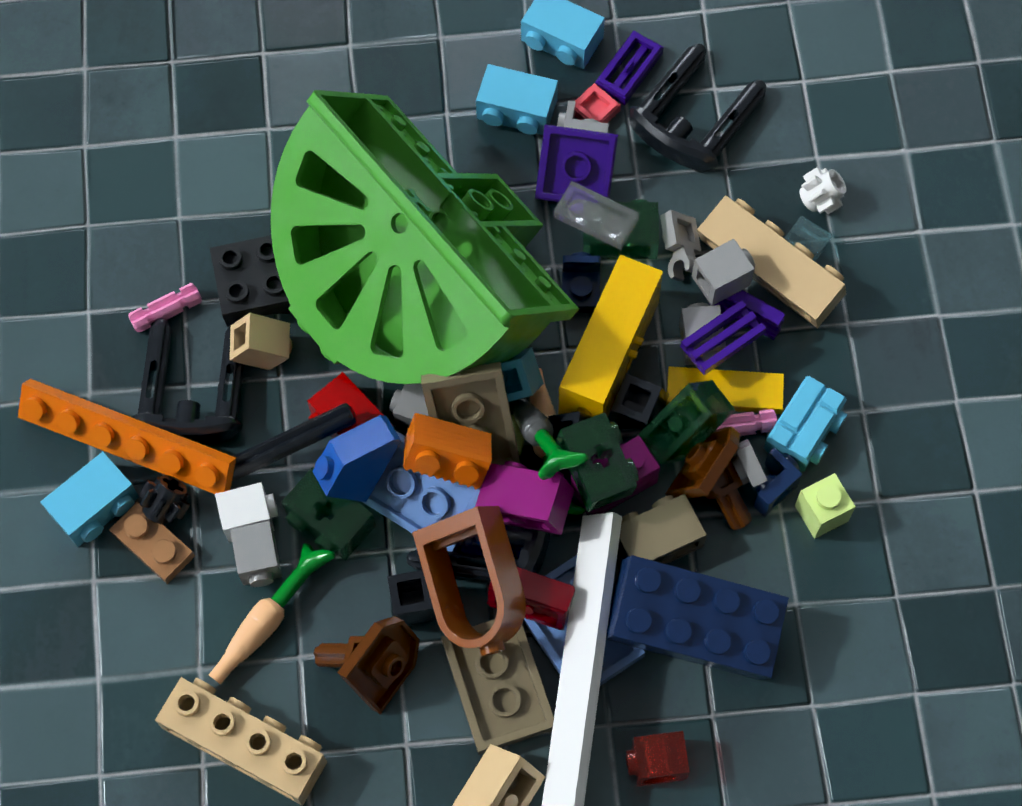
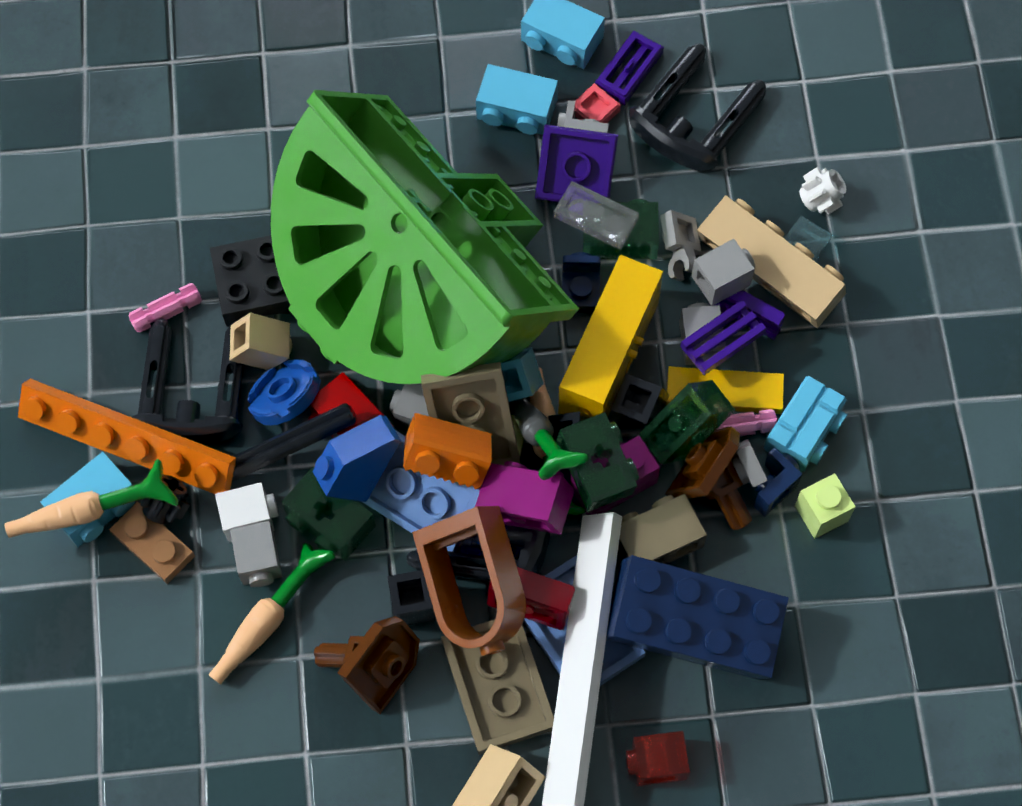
tan brick [155,677,327,806] -> none
none -> light nougat piece [5,459,178,538]
none -> blue tile [247,359,321,425]

